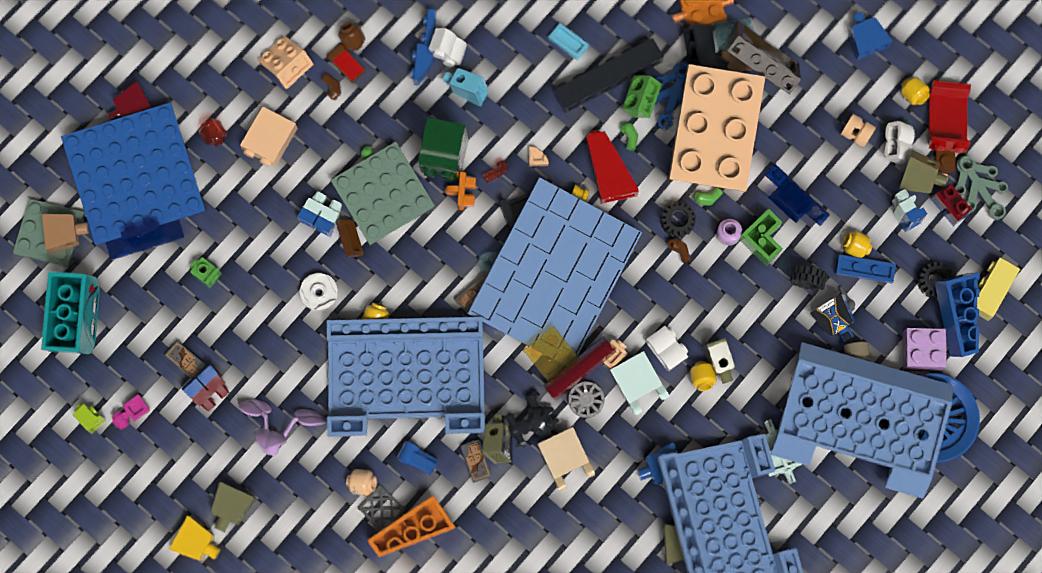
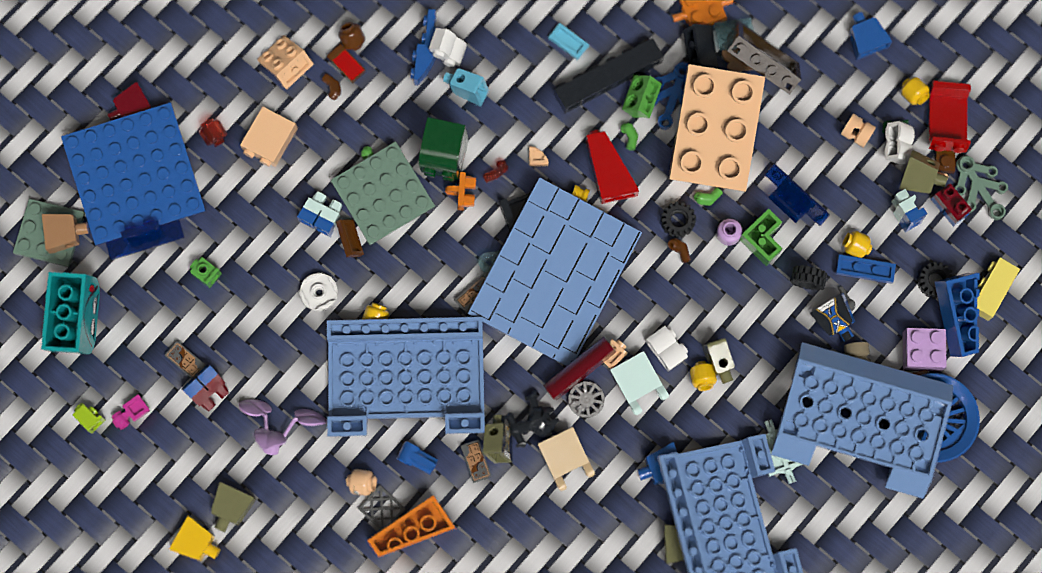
clear yellow plate [523,326,578,381] -> none

